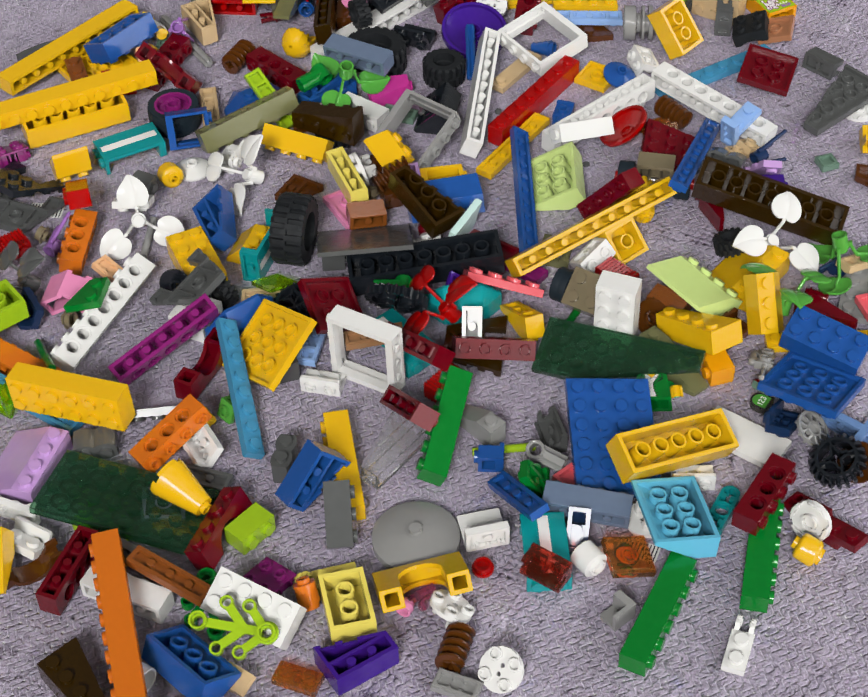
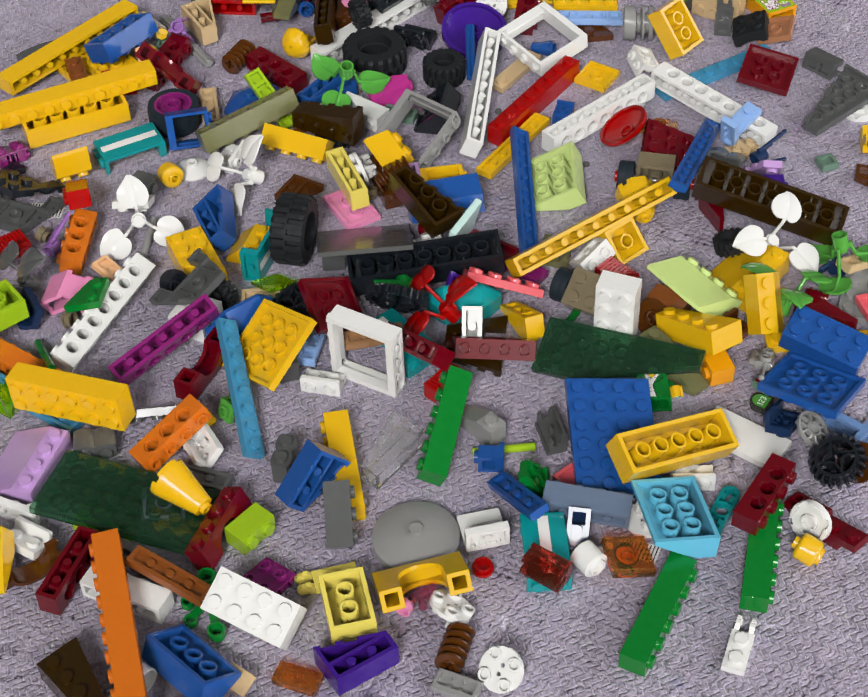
lime plant [188,595,279,661] -> none
orange brick [293,576,321,612] -> none
green piece [296,62,333,92] -> none
sand blue brick [323,33,394,77] -> none
dark orange brick [346,199,387,230] -> none
dark red brick [380,384,440,432] -> none
light grey piece [526,440,569,472] -> none
white brick [549,116,615,144] -> none
dark red brick [576,167,645,218] -> none
light grey panel [600,589,636,632] -> none
blue dish [603,62,636,88] -> none
reddish brown piece [654,95,693,130] -> none

